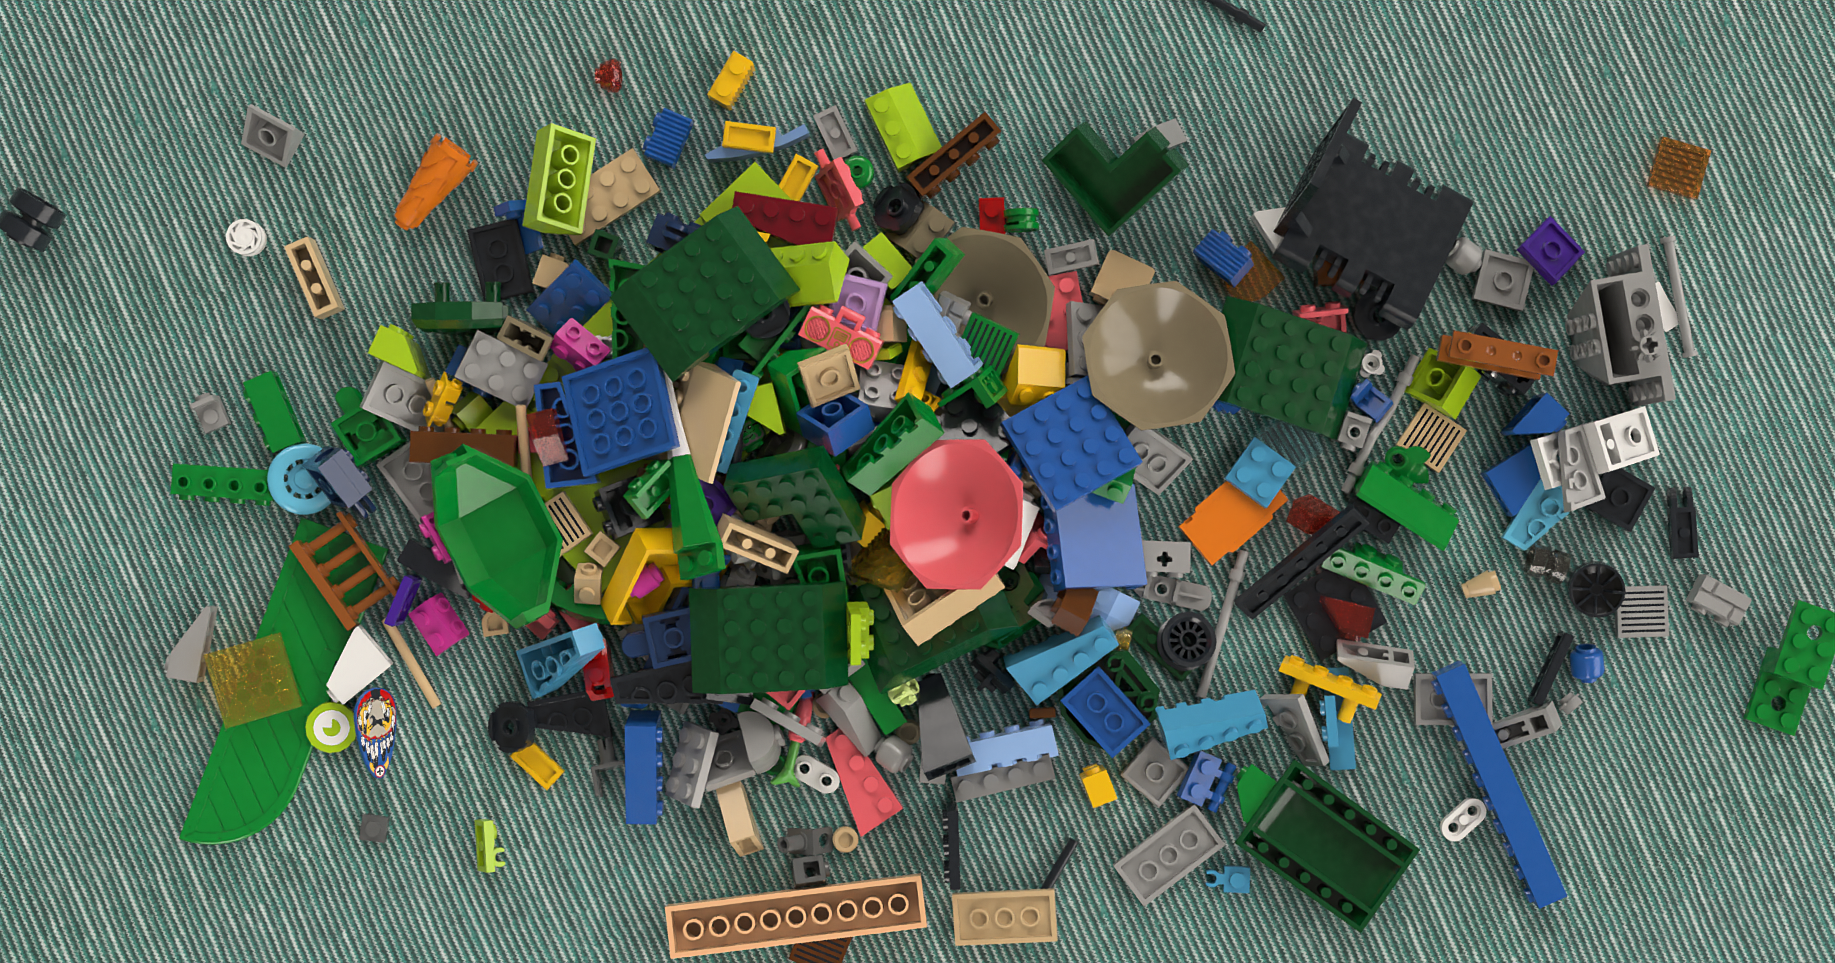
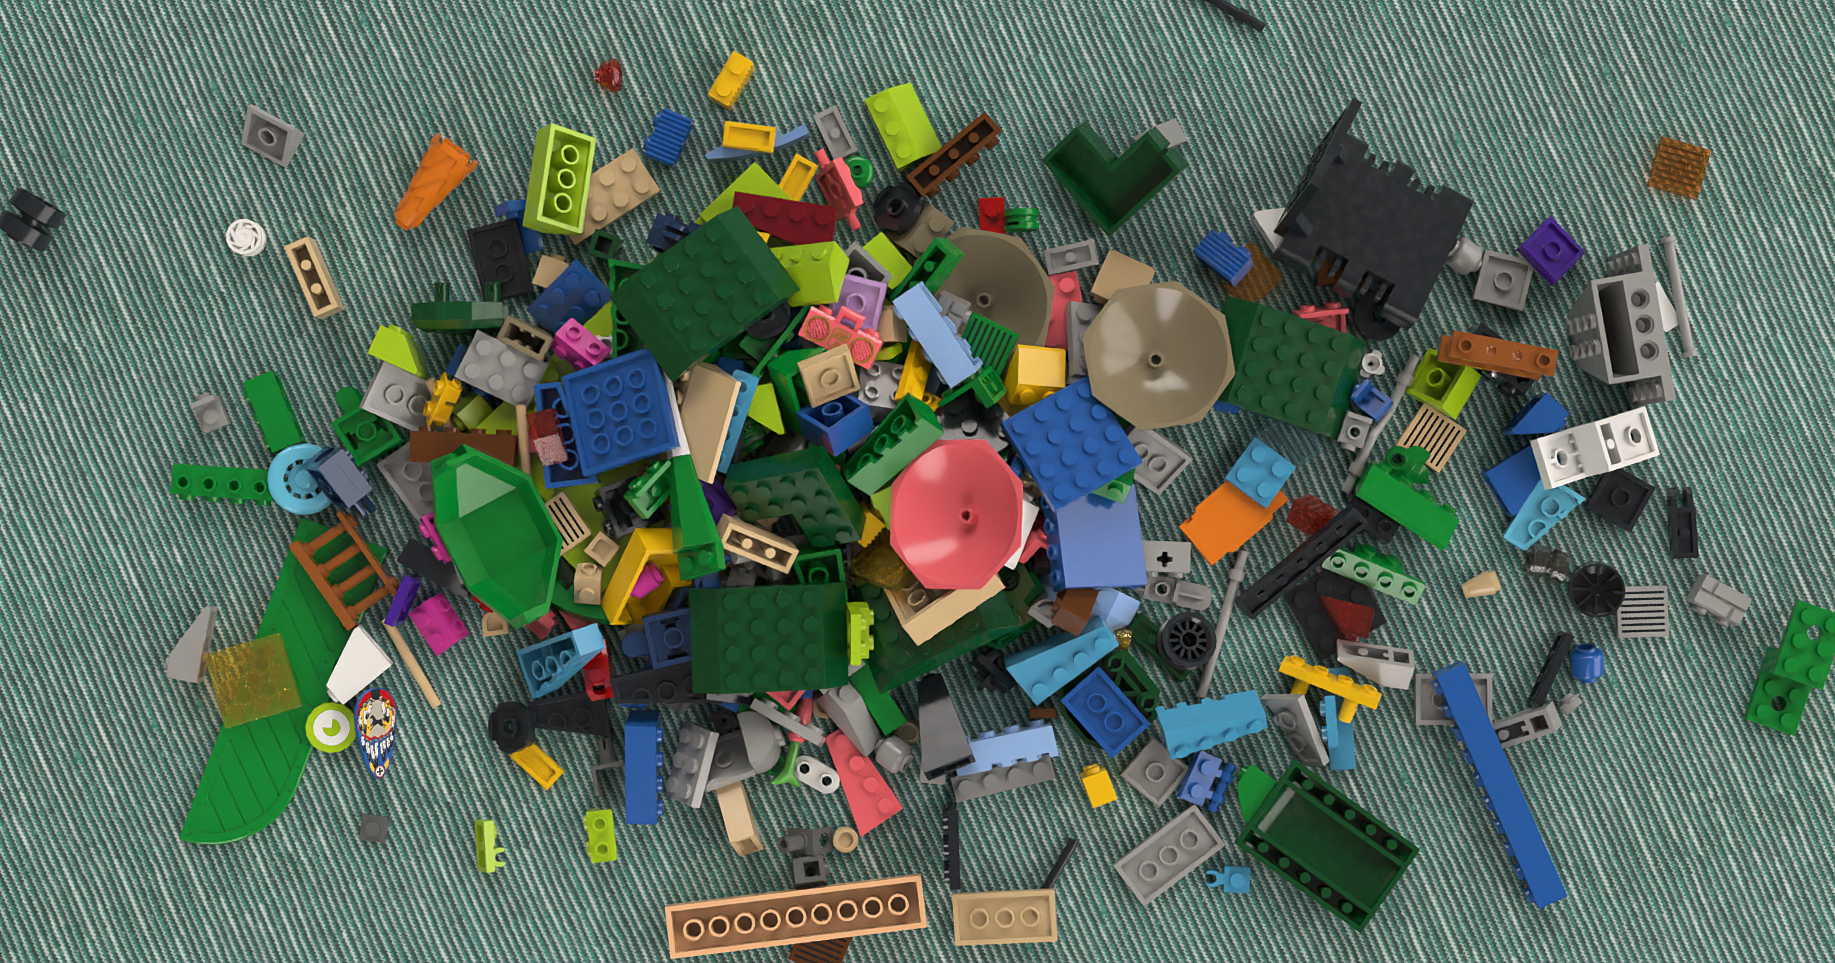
yellowish green gear [888,678,919,707] -> none
white plate [1440,798,1486,841] -> none
light grey wing [1558,425,1606,513] -> none
light grey gear [1628,329,1665,363] -> none
none -> lime bracket [583,807,617,863]

